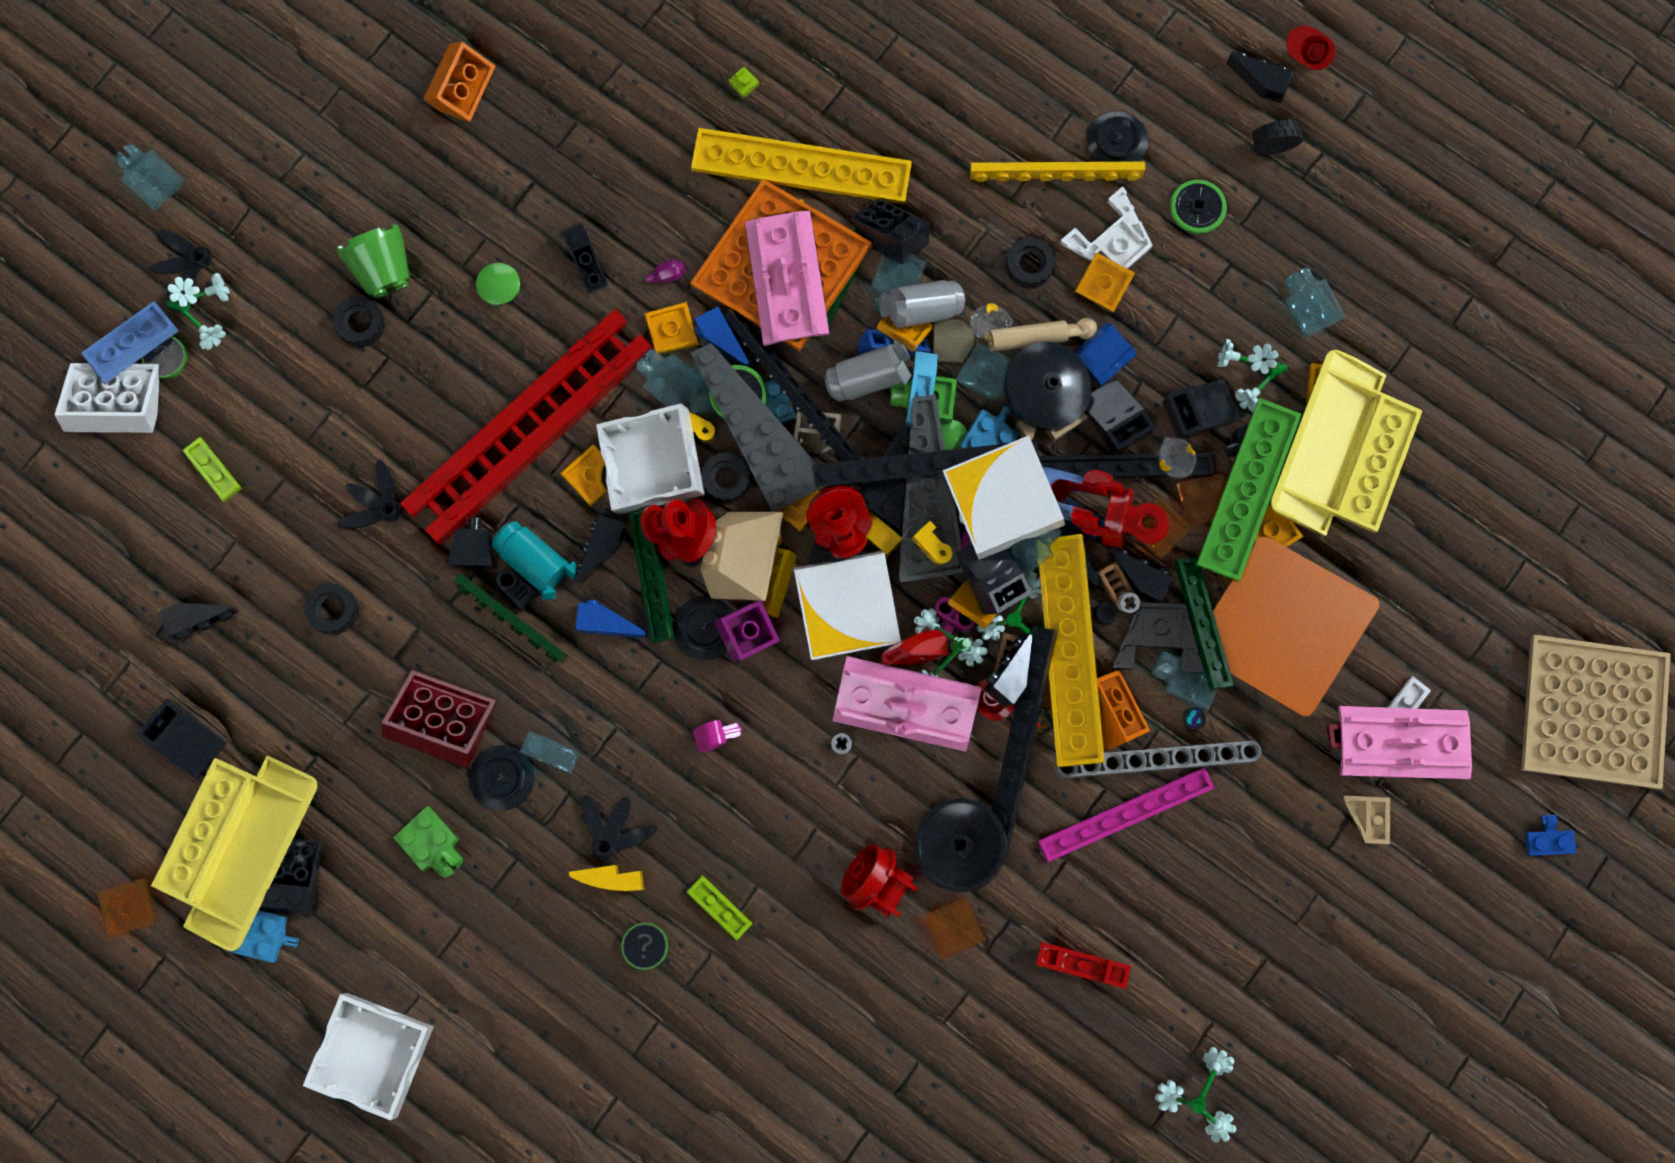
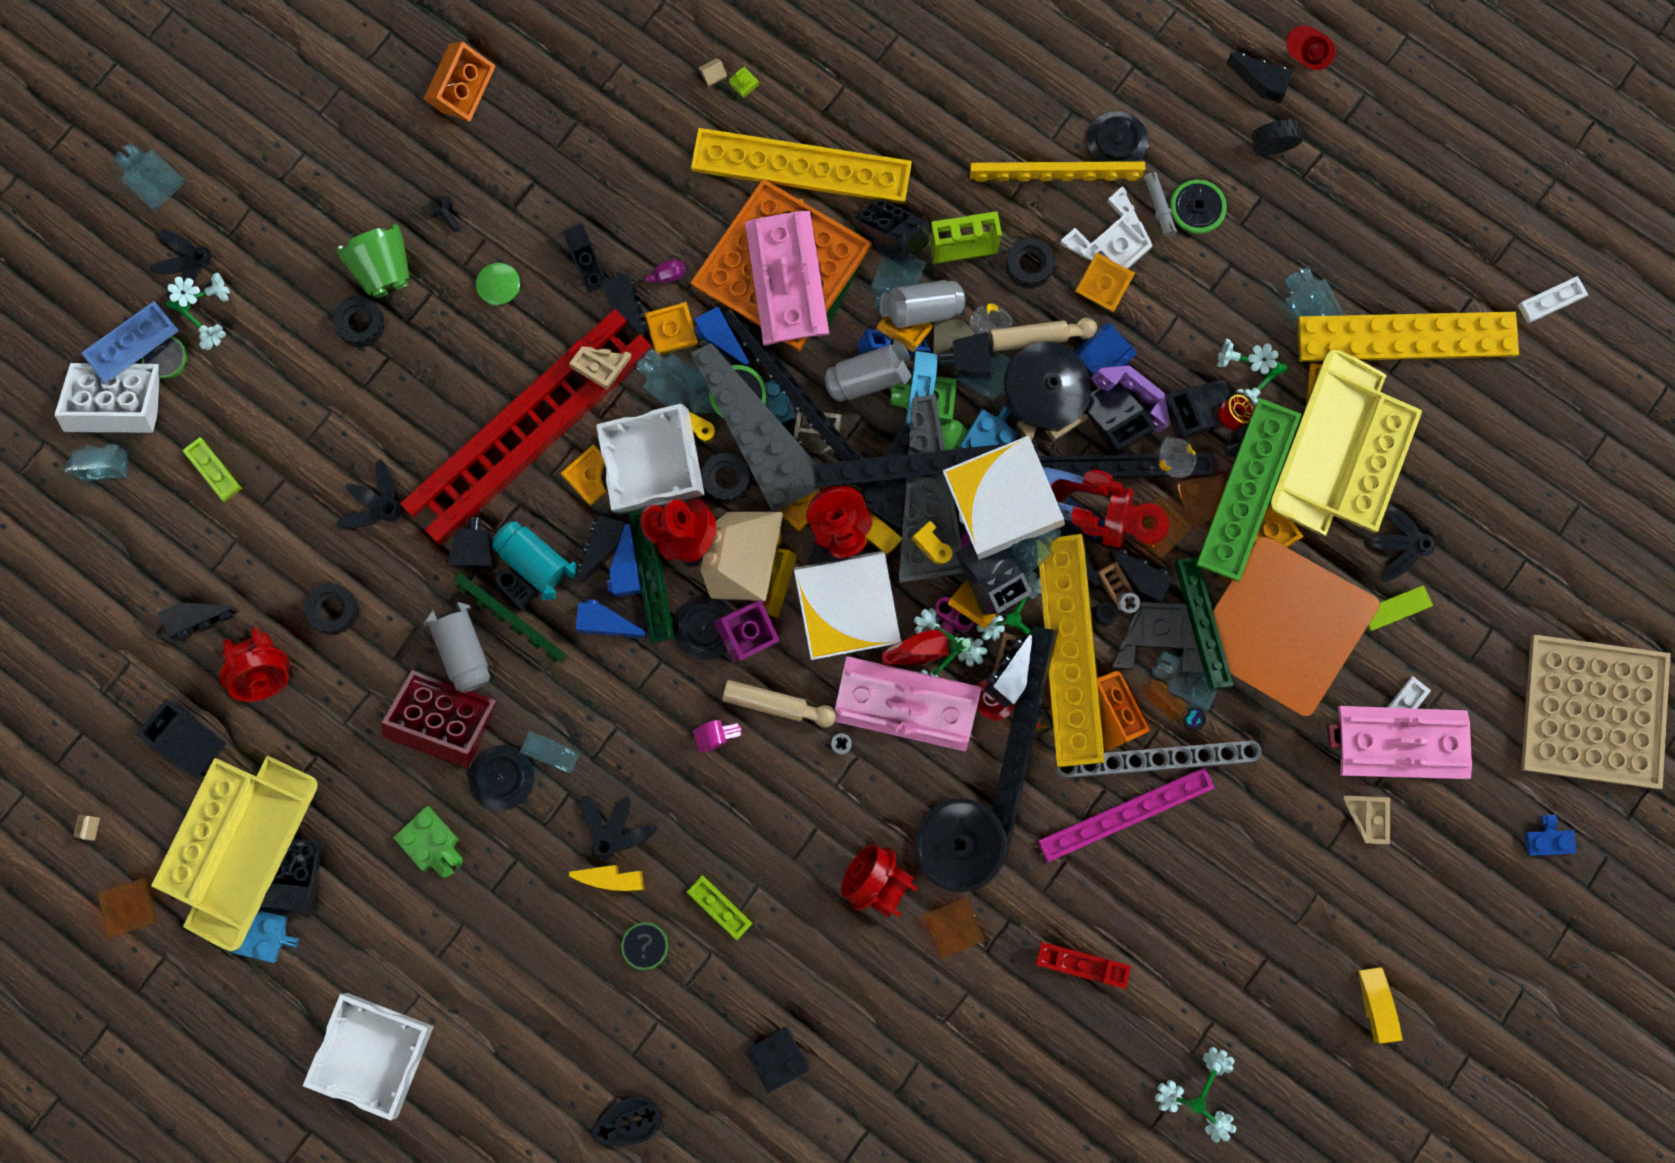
none -> clear light blue slope [65,444,128,482]
none -> tan slope [73,814,100,841]
none -> red piece [219,626,290,702]
none -> light grey piece [423,602,490,693]
none -> black bar [429,195,460,232]
none -> tan wing [569,346,631,390]
none -> black piece [593,1095,661,1146]
none -> black slope [602,274,649,341]
none -> blue slope [607,524,642,598]
none -> tan slope [698,58,727,87]
none -> tan piece [722,680,836,728]
none -> black brick [745,1026,810,1094]
none -> lime window [929,211,1002,264]
none -> black torso [940,332,991,380]
none -> medium lavender slope [1090,366,1170,433]
none -> clear orange plate [1141,680,1189,723]
none -> light grey pin [1144,172,1177,237]
none -> red wheel [1218,394,1254,430]
none -> yellow plate [1297,312,1519,362]
none -> yellow slope [1358,967,1403,1044]
none -> black plant [1367,505,1436,582]
none -> lime tile [1367,585,1433,632]
none -> white tile [1518,276,1588,324]

